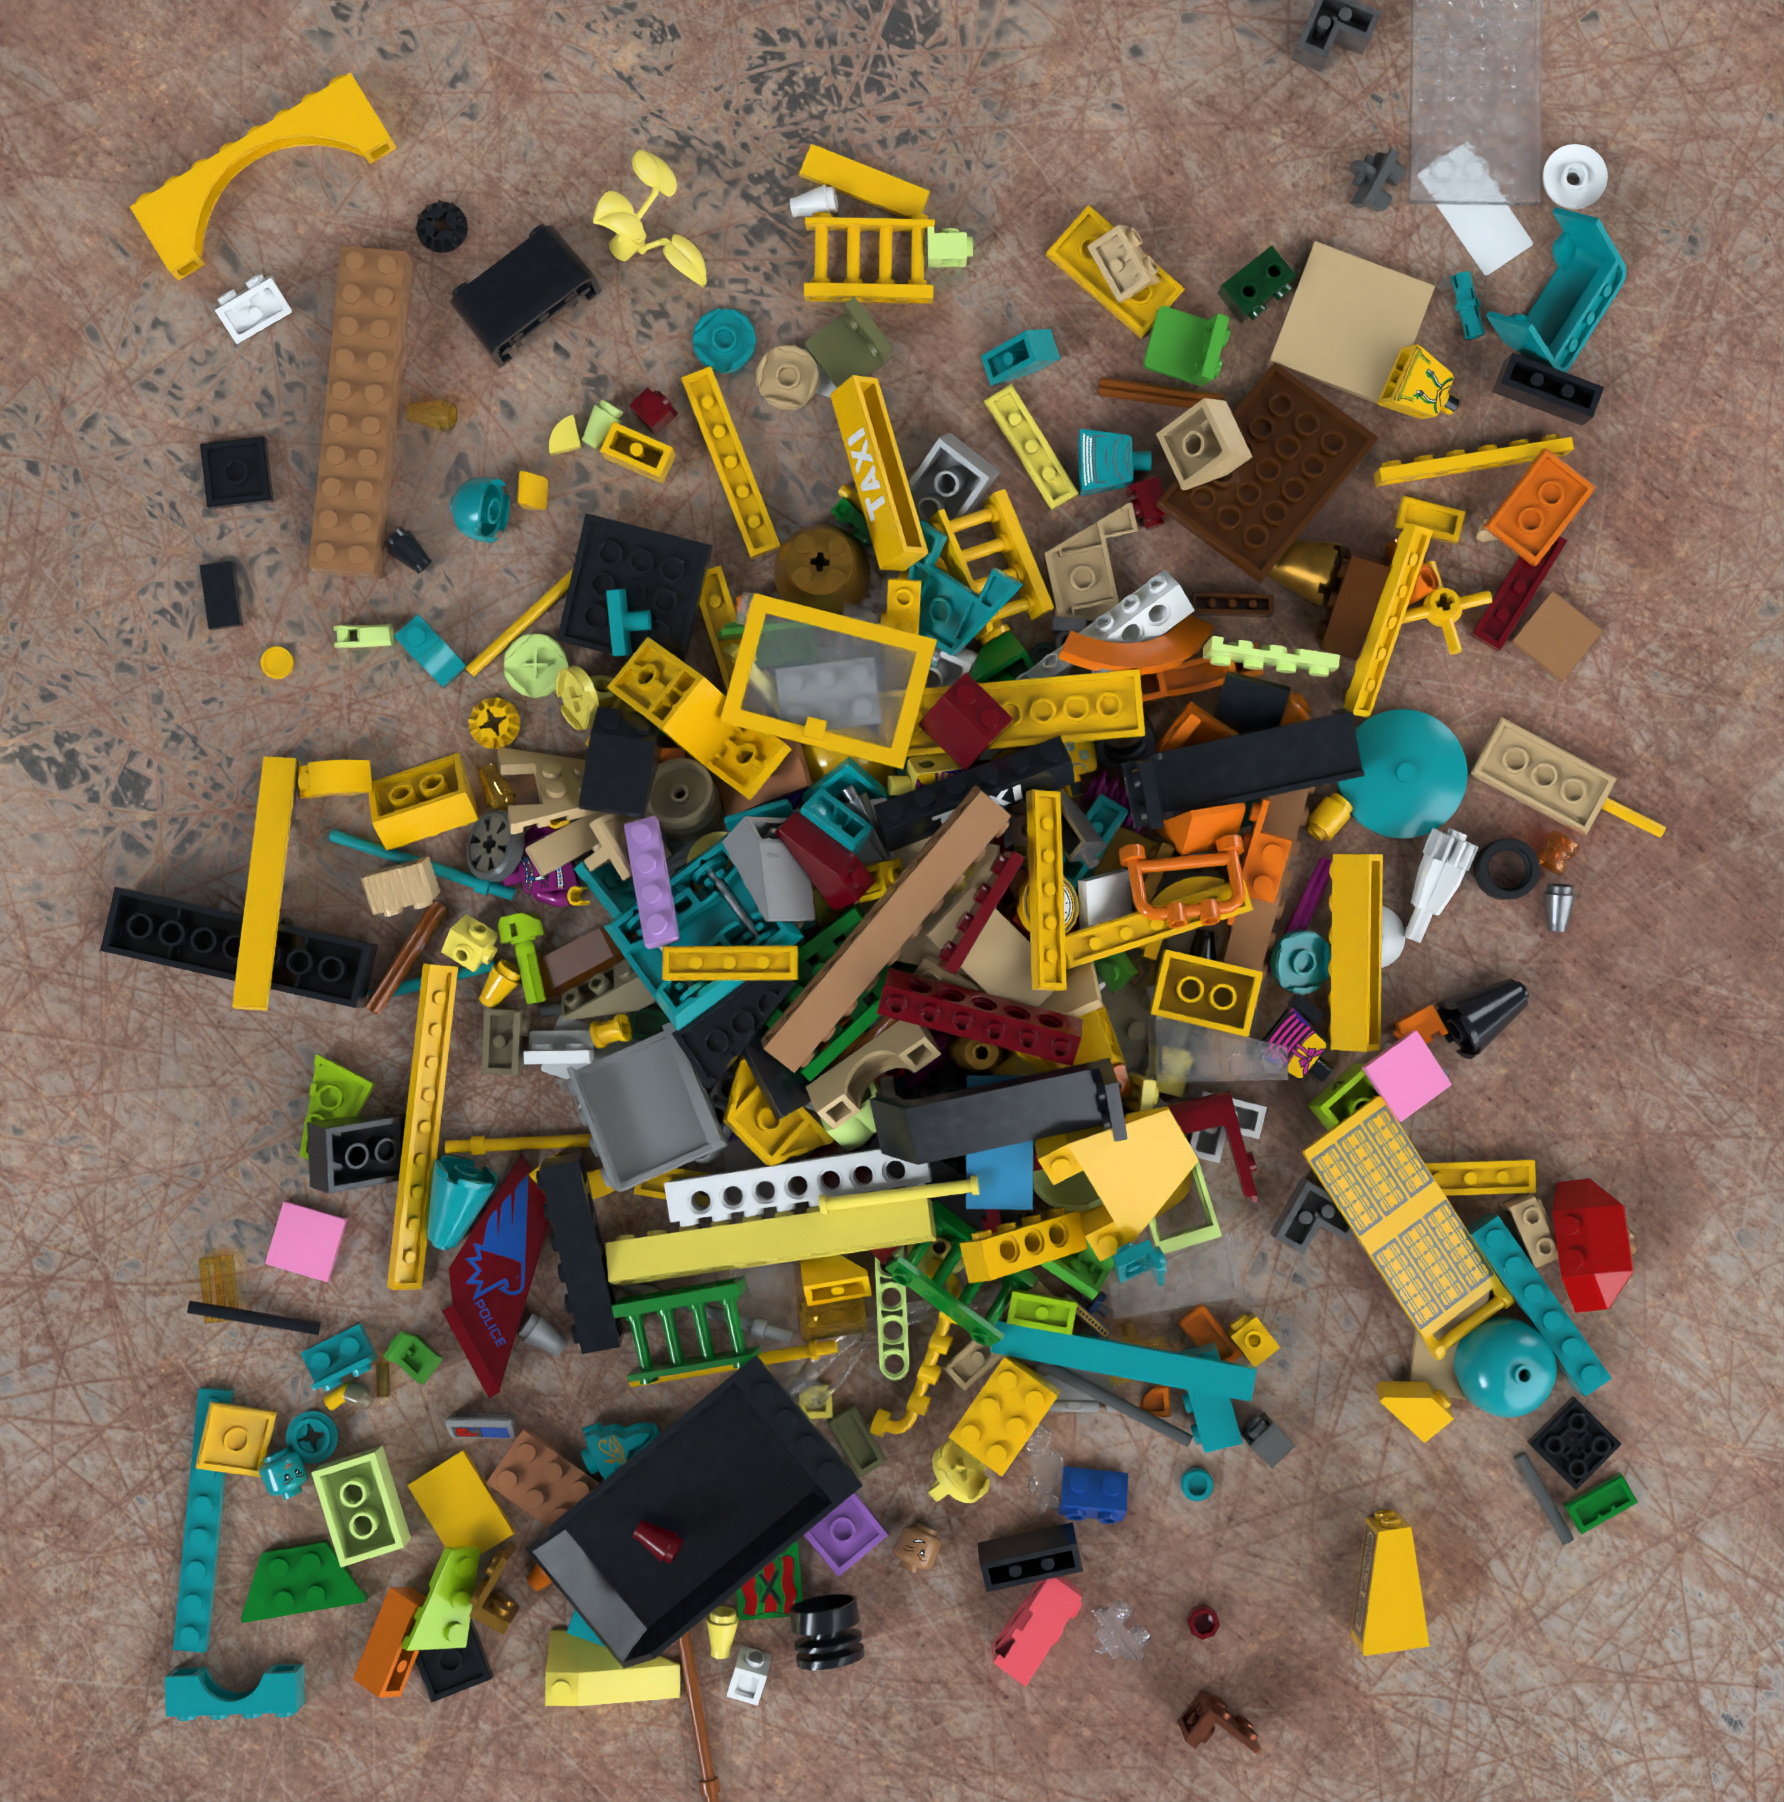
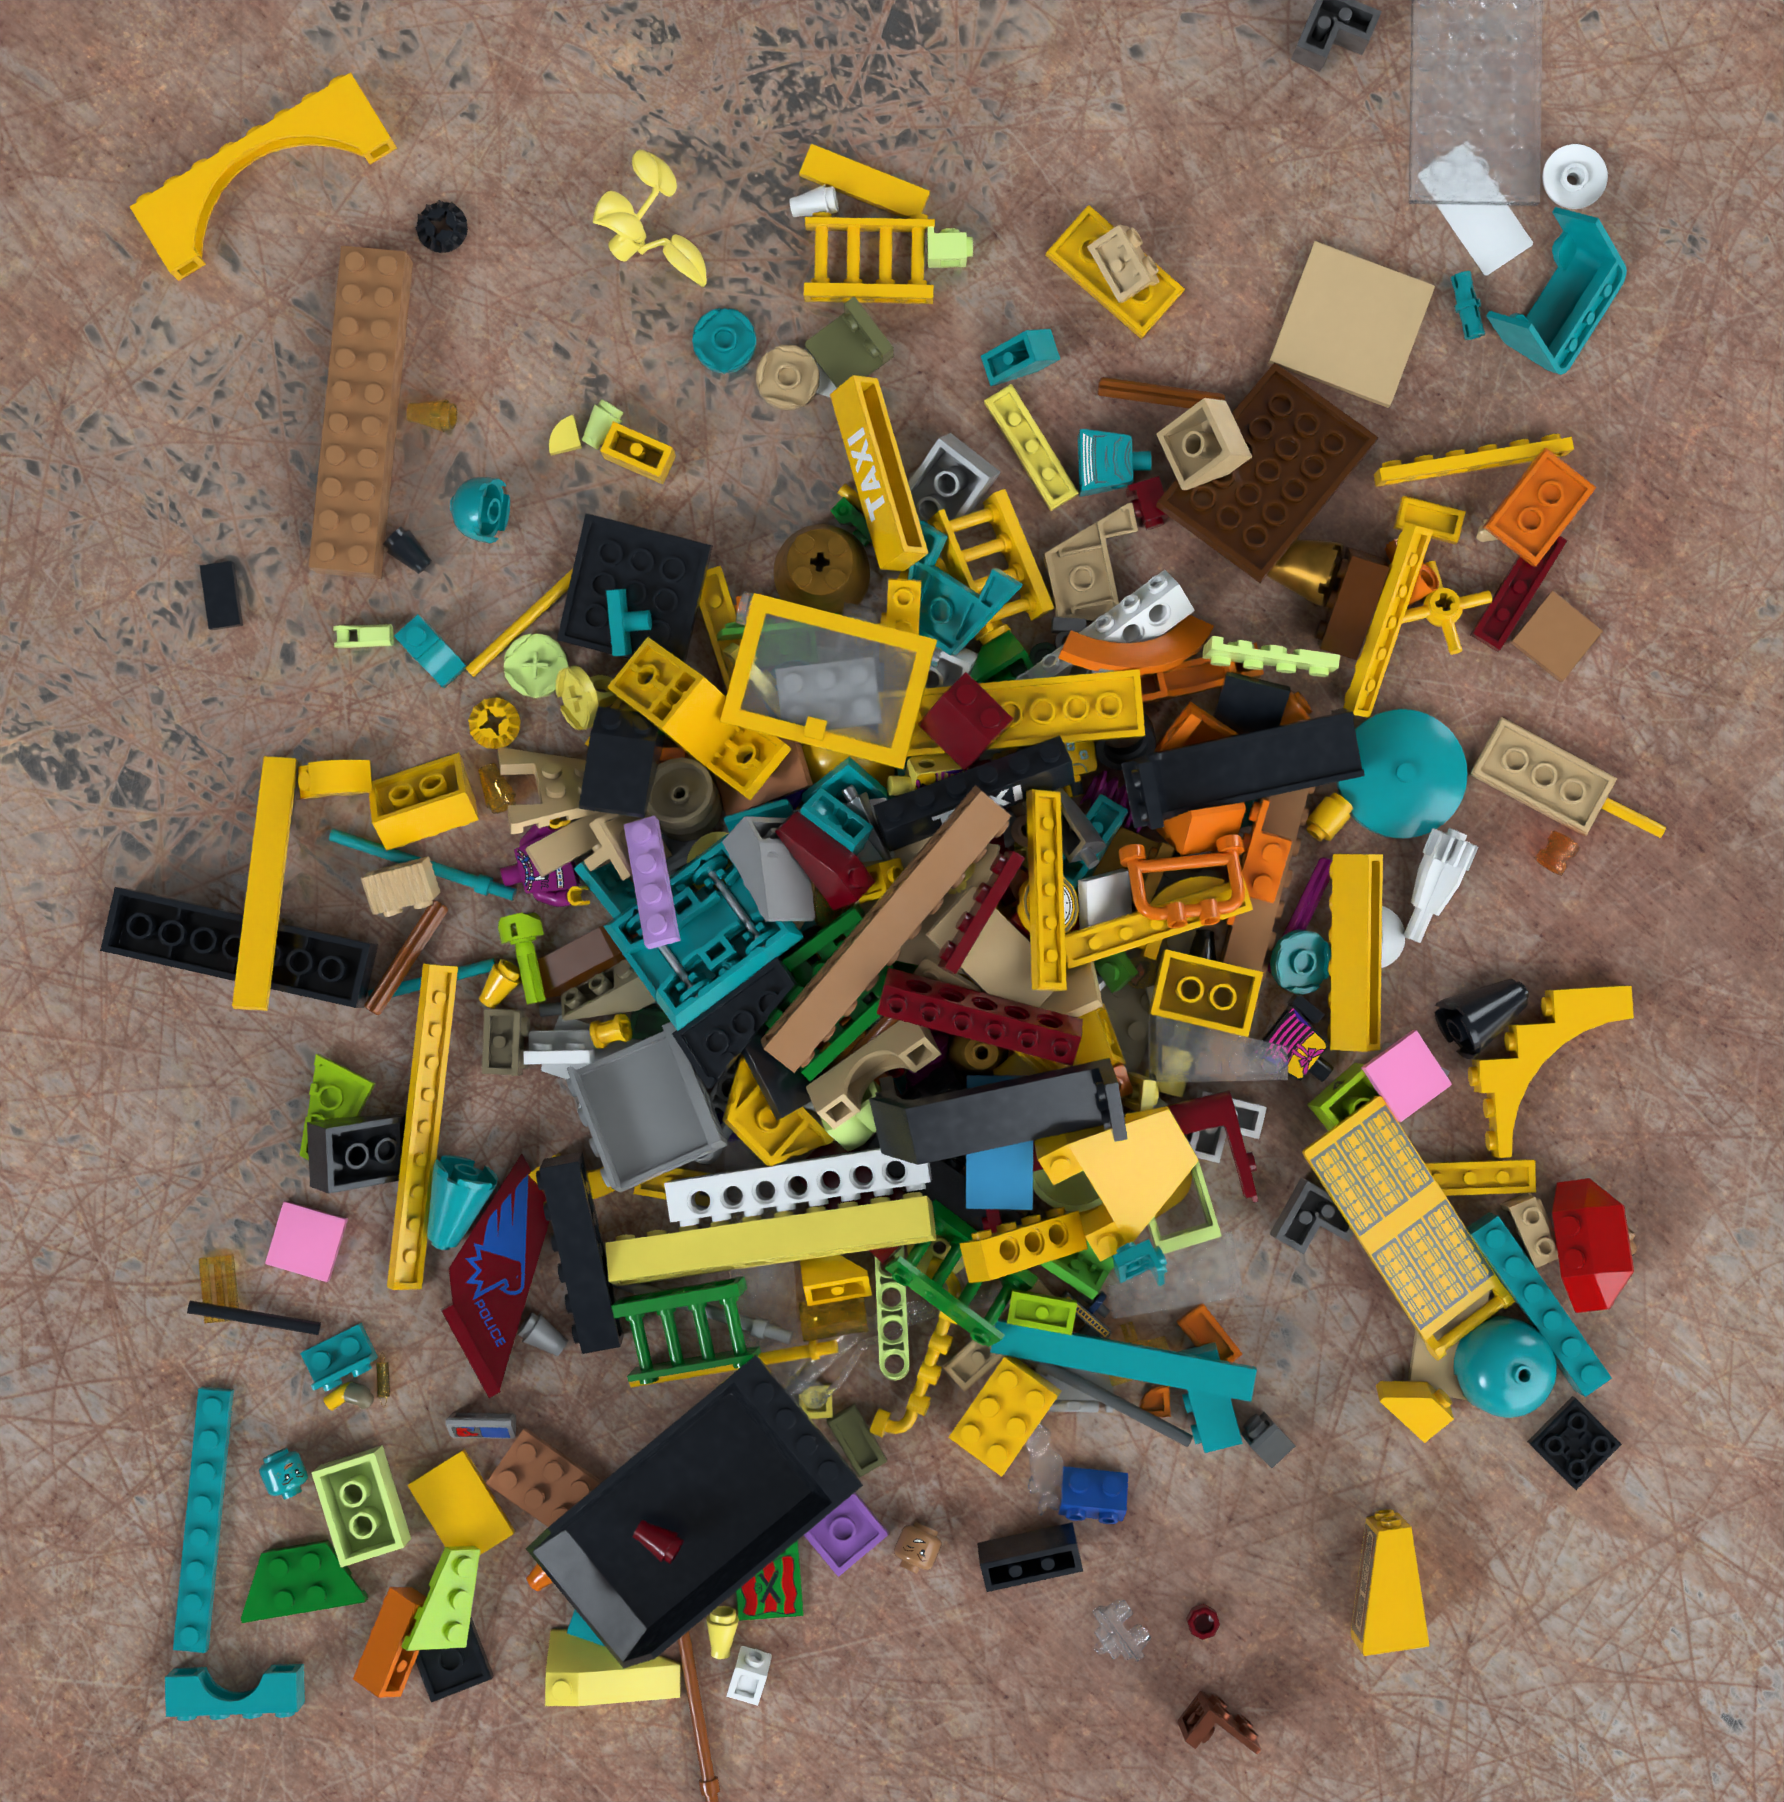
yellow tile [195,1401,277,1477] -> none
black tile [200,436,274,510] -> none
white bracket [215,273,292,344] -> none
yellow piece [260,646,294,679] -> none
teal gear [286,1411,339,1463] -> none
bright green bracket [383,1331,443,1384] -> none
light yellow brick [441,914,499,972] -> none
yellow bar [445,1134,592,1155] -> none
black windscreen [451,224,602,368] -> none
dark grey wheel [466,810,525,882] -> none
pearl gold bracket [469,1543,520,1635] -> none
yellow slope [517,471,548,510] -> none
teal rock [581,1422,660,1480] -> none
dark red brick [629,387,678,436] -> none
yellow tile [662,946,798,981] -> none
yellow plate [681,366,781,559] -> none
black wheel [789,1594,865,1670] -> none
light yellow bar [819,1175,980,1215] -> none
light yellow tile [927,1440,990,1503] -> none
coral wedge [991,1576,1083,1687] -> none
bright green bracket [1143,306,1230,386] -> none
teal tile [1180,1467,1214,1502] -> none
reddish brown piece [1190,592,1274,617] -> none
dark green brick [1217,245,1296,323] -> none
yellow brick [1227,1312,1281,1367] -> none
dark grey hips [1350,148,1407,212] -> none
yellow torso [1377,344,1459,419] -> none
orange brick [1392,1004,1448,1044] -> none
black tyre [1474,838,1540,900] -> none
black brick [1492,353,1604,426] -> none
dark grey bar [1514,1452,1574,1545] -> none
flat silver cone [1543,884,1576,932] -> none
green plate [1562,1472,1638,1535] -> none
none -> yellow arch [1468,986,1634,1158]

